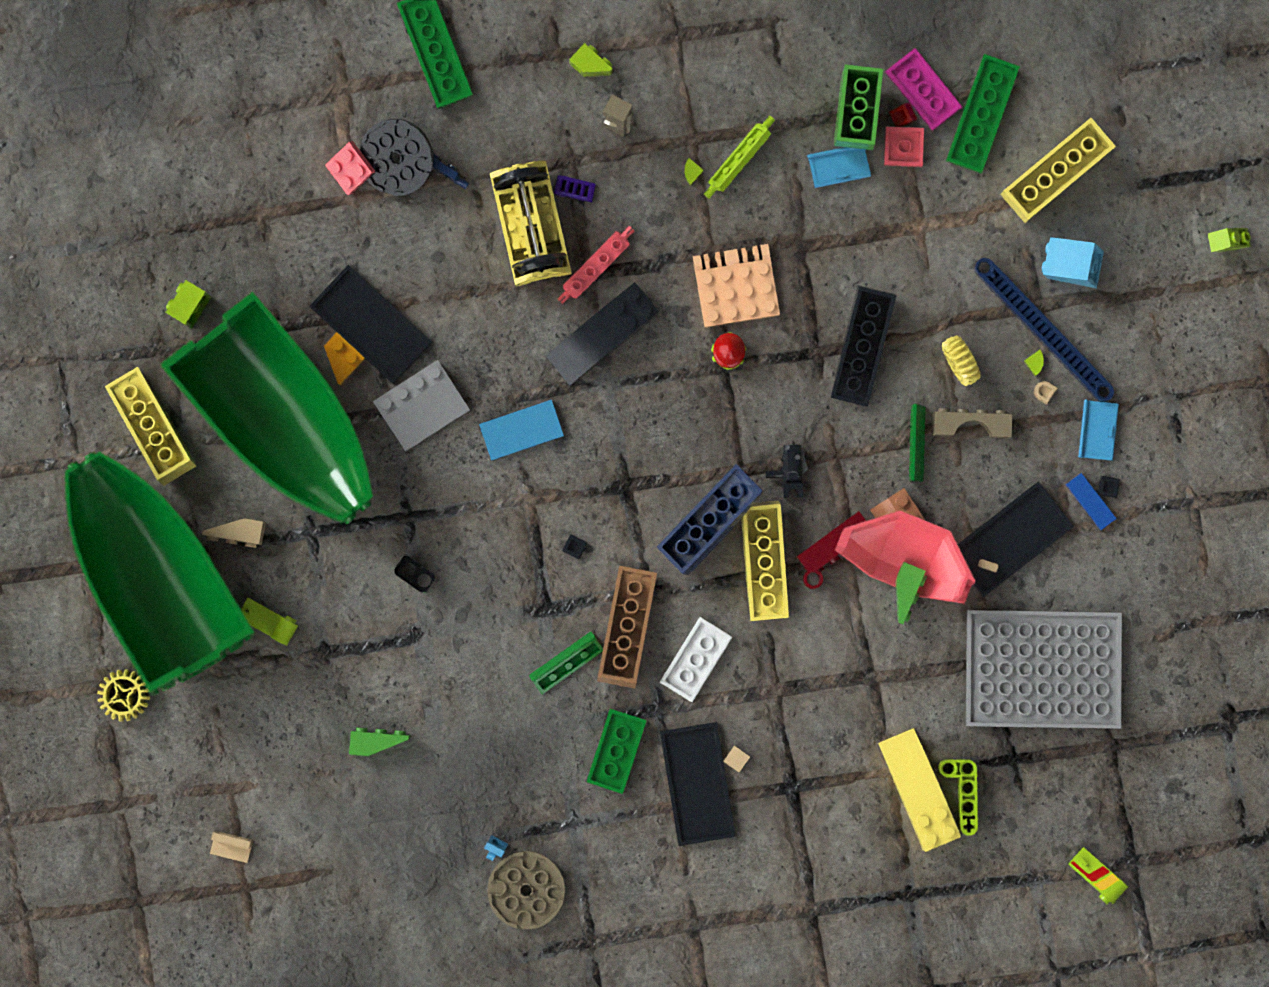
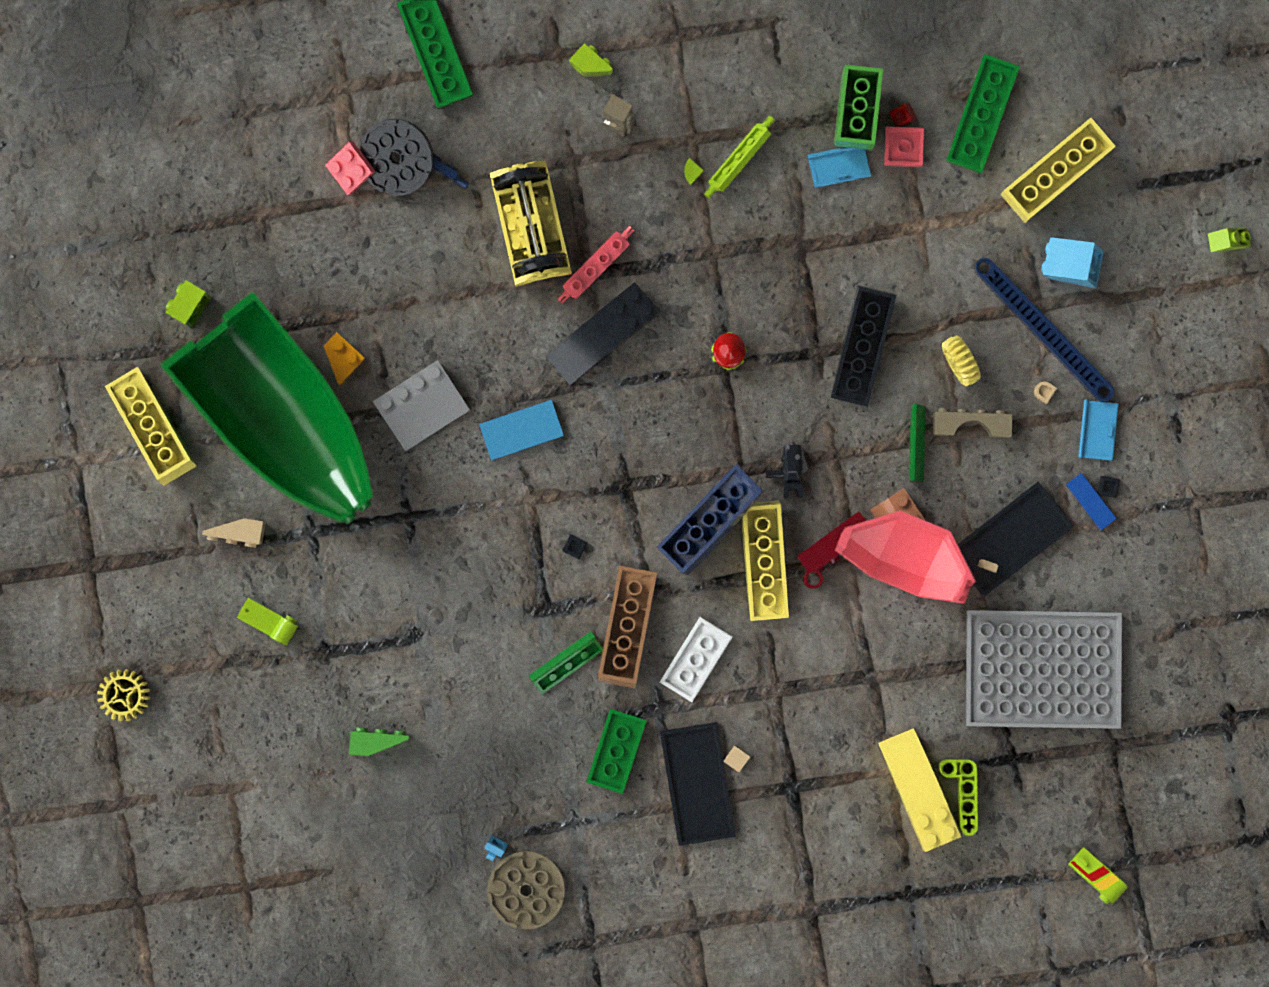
green panel [65,451,254,695] -> none
tan panel [210,831,253,863] -> none
black tile [309,265,432,384] -> none
black piece [394,554,437,593] -> none
dark purple slope [554,175,596,203] -> none
light nougat hinge [693,244,780,328] -> none
dark pink tile [885,48,962,131] -> none
bright green slope [895,562,927,624] -> none
lime tile [1024,350,1044,376] -> none

